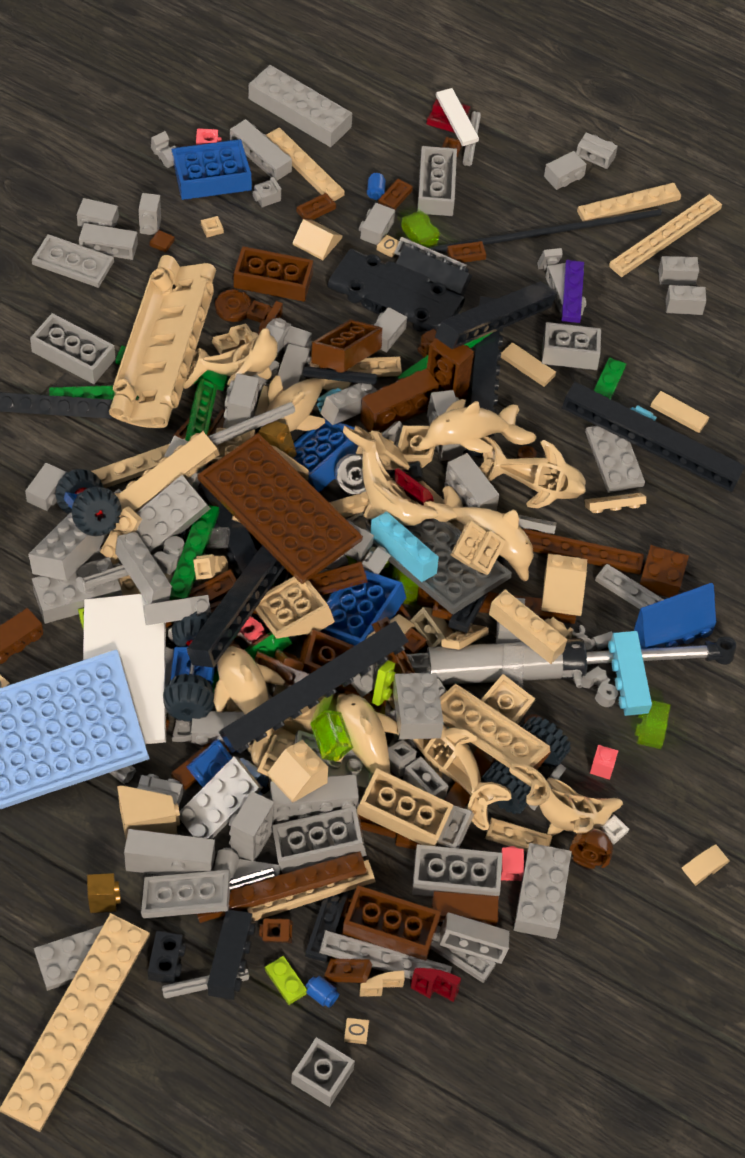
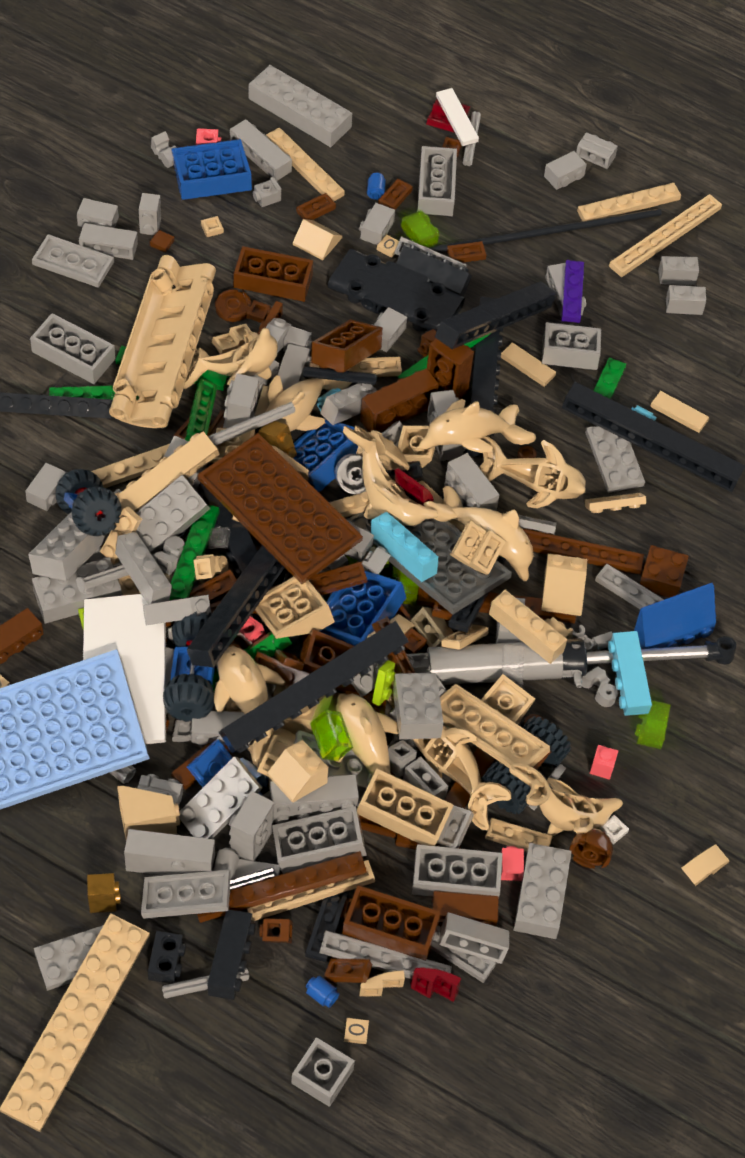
lime plate [265,956,307,1005] -> none
light grey plate [537,248,563,271] -> none

